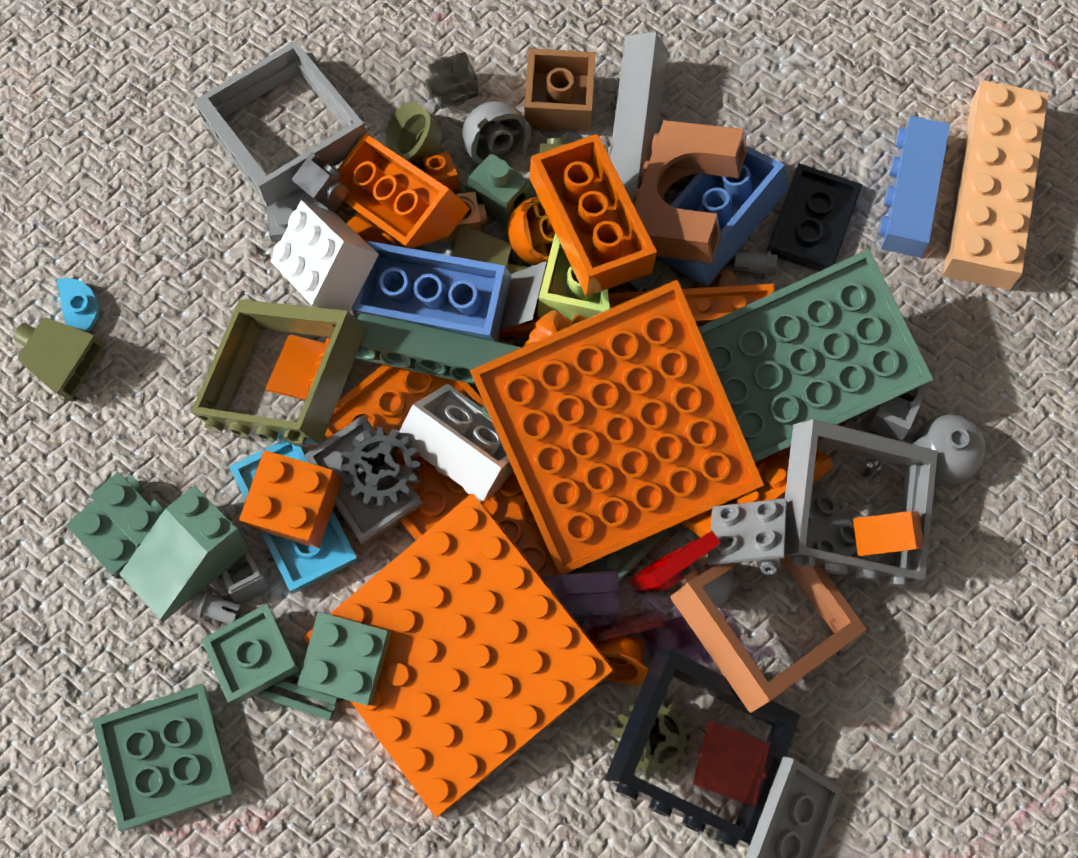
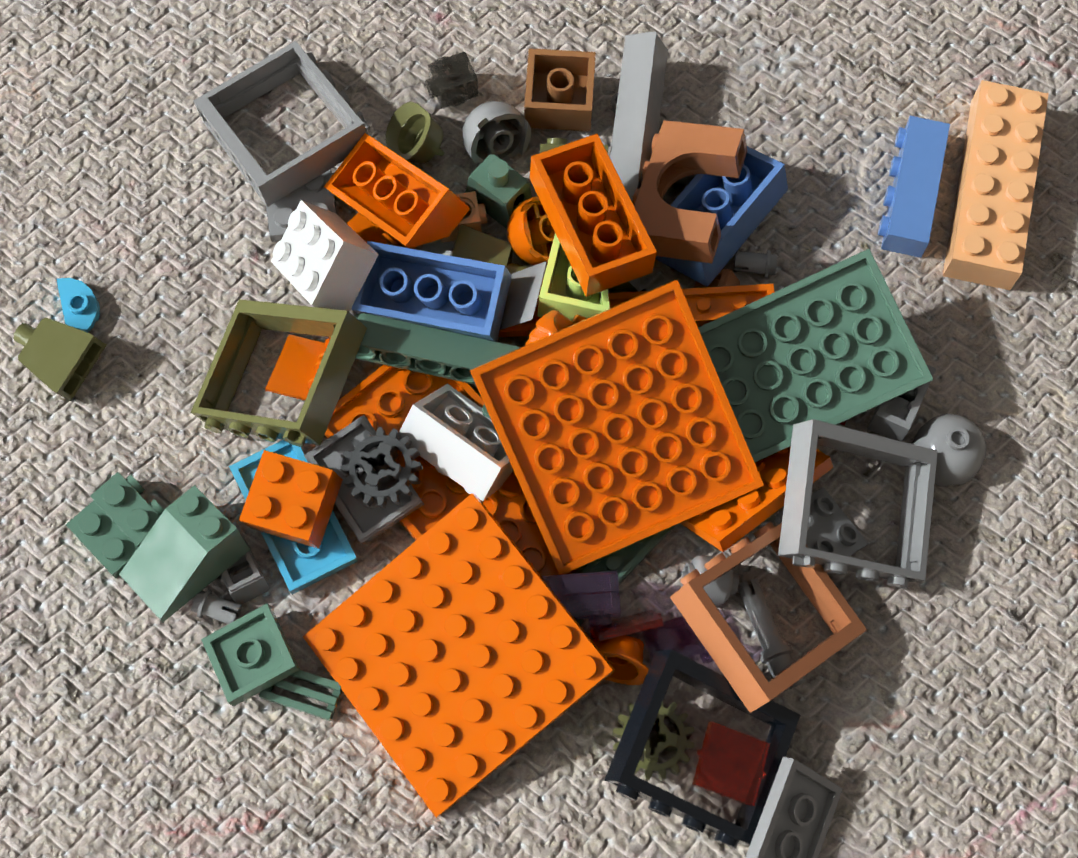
sand green plate [92,684,235,832] -> none
flat silver brick [291,152,351,213] -> none
sand green plate [298,611,392,706] -> none
orange plate [422,151,460,192] -> none
red wing [628,530,721,593] -> none
light grey hinge [707,498,787,575] -> none
black tile [765,163,863,272] -> none
orange slope [853,511,924,556] -> none
none -> light grey pin [737,579,805,692]

